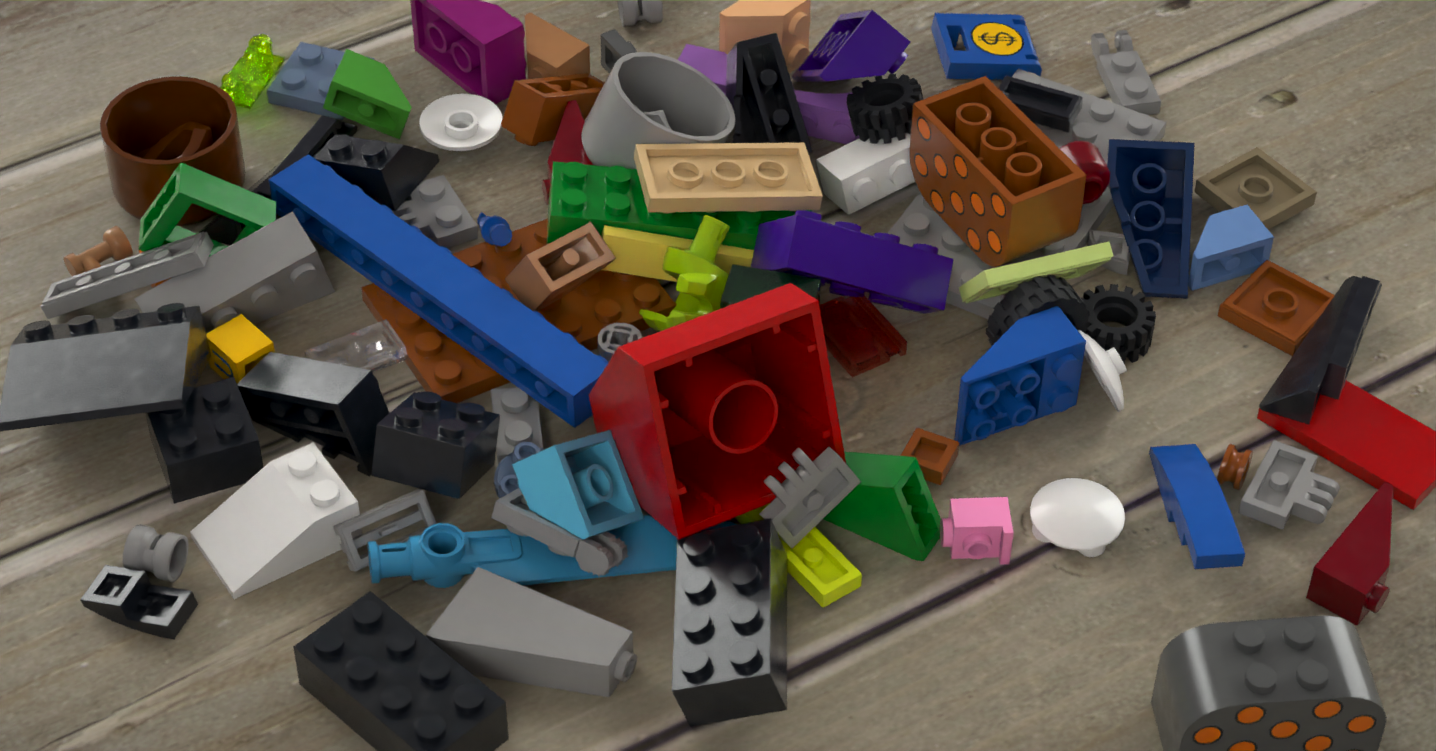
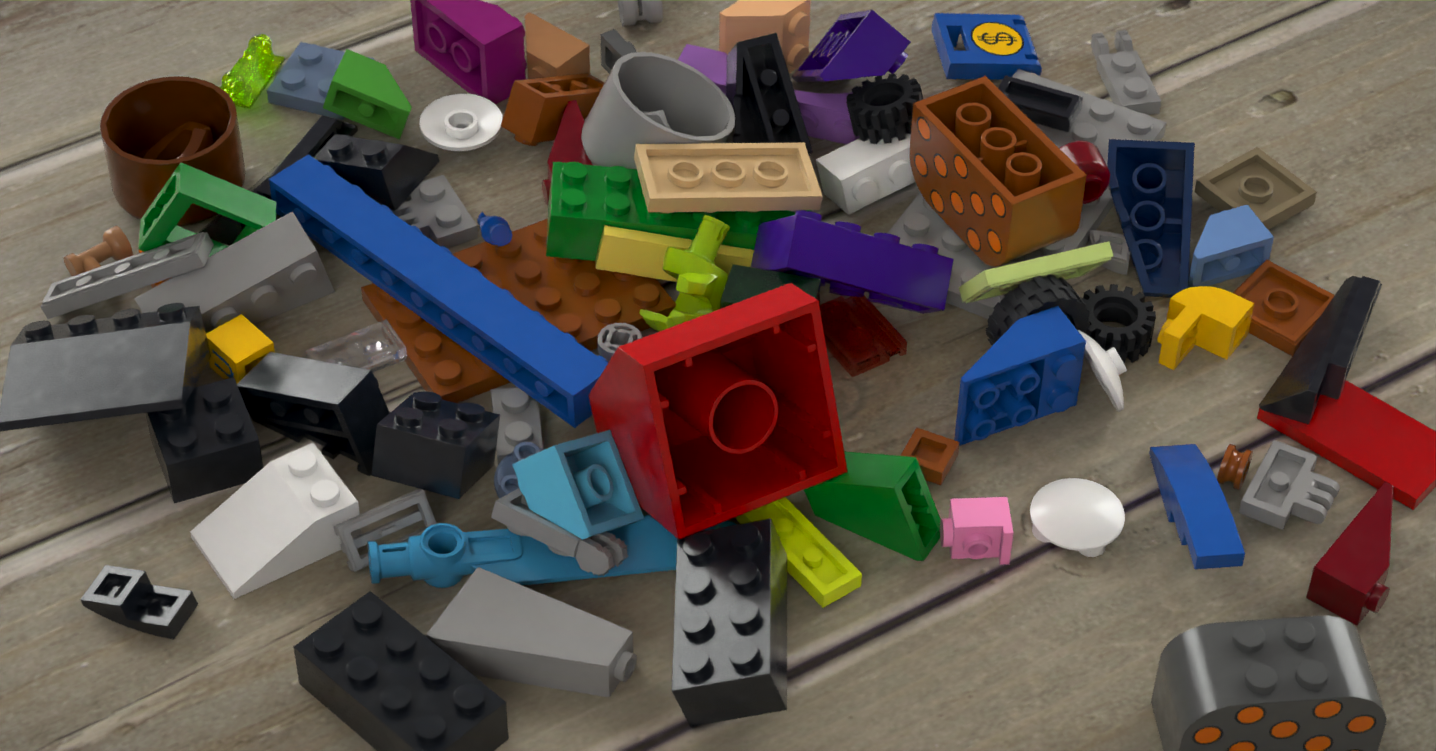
light grey wheel [123,525,188,582] -> none
medium nougat slope [505,222,616,311] -> none
light grey hinge [760,446,861,548] -> none
none -> yellow brick [1157,286,1255,370]

